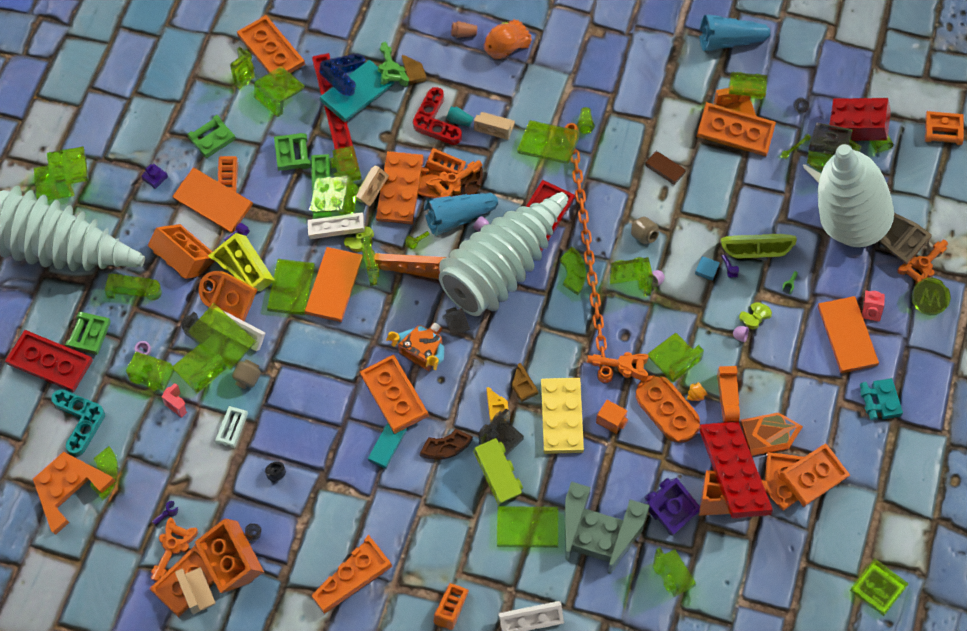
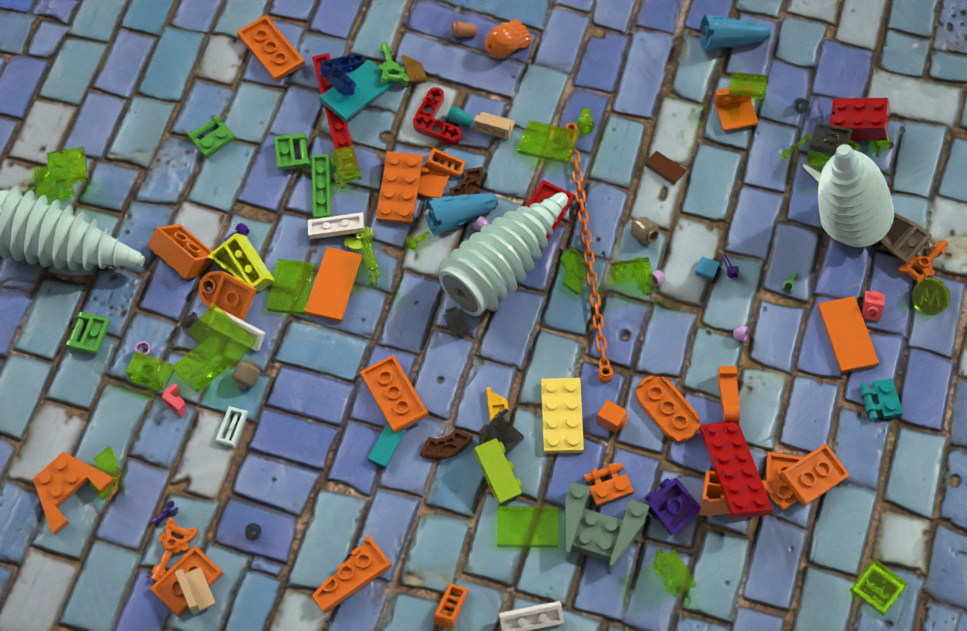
red plate [5,330,93,392] -> none
teal beam [51,389,105,457] -> none
clear neon green leg [105,273,162,300] -> none
dark purple tile [141,164,168,189] -> none
orange tile [172,167,253,233] -> none
orange slope [195,518,264,593] -> none
orange slope [218,156,239,192] -> none
clear neon green bracket [230,46,255,89] -> none
clear neon green bracket [254,66,305,117] -> none
black tile [265,462,286,481] -> none
clear neon green bracket [310,176,358,215] -> none
tan panel [354,165,389,207] -> none
orange wing [374,253,446,279] -> none
torso [386,323,445,371] -> none
orange piece [426,160,483,197] -> none
pearl gold tile [512,363,538,403] -> none
orange piece [587,352,649,381] -> none
clear neon green bracket [648,333,704,382] -> none
light orange plate [687,382,708,401] -> none
orange tile [696,102,776,156] -> none
lime brick [721,234,797,258] -> none
lime piece [739,302,772,329] -> none
tile [740,412,803,456] -> none
orange plate [925,111,964,145] -> none
none -> orange plate [584,462,634,507]

